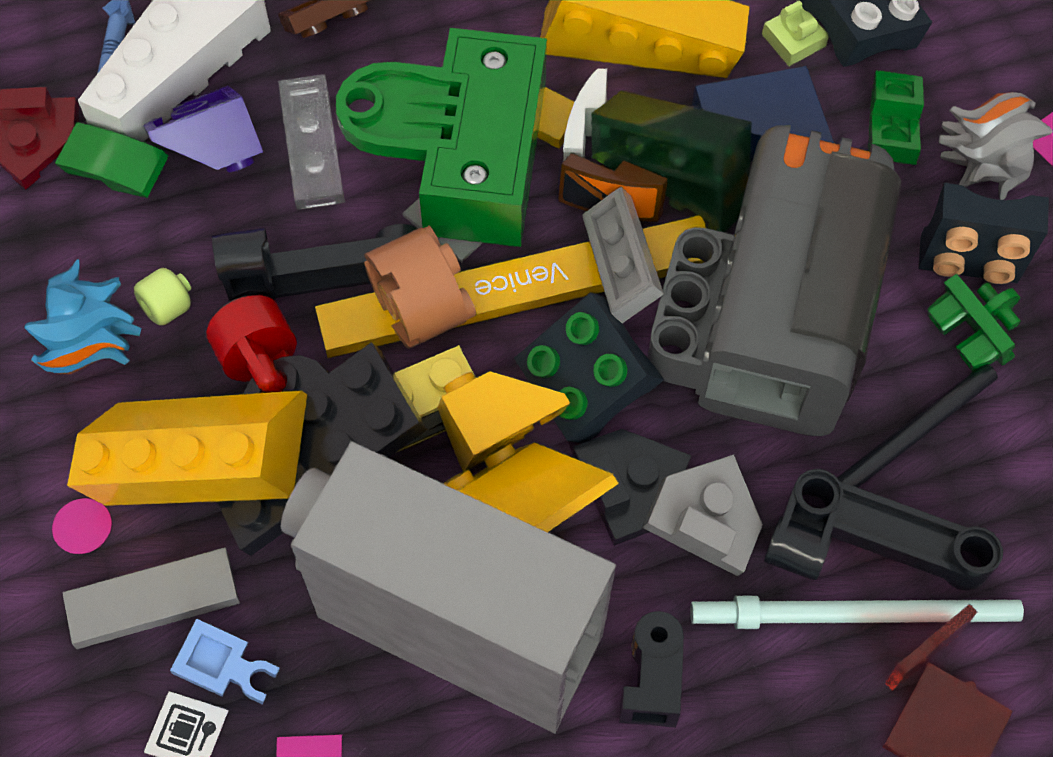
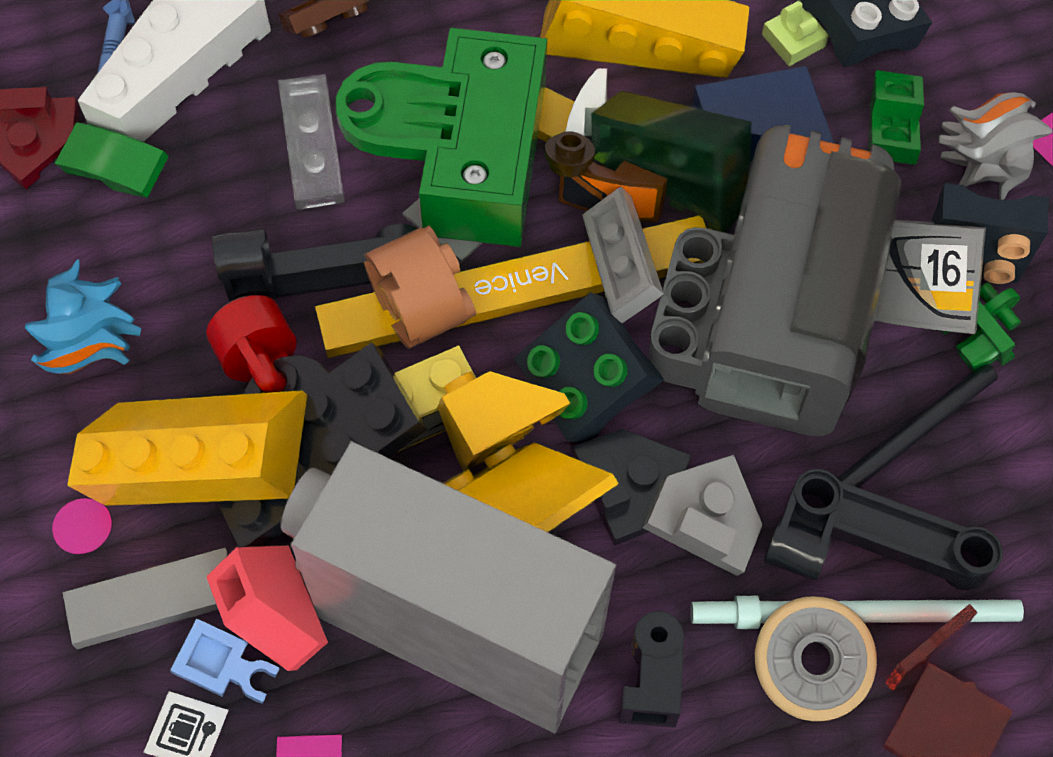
yellowish green piece [134,268,191,326] -> none
slope [143,86,263,172] -> none
none -> coral slope [206,545,328,671]
none -> dark brown plate [545,131,595,177]
none -> light grey wheel [755,596,877,721]
none -> slope [874,219,986,334]

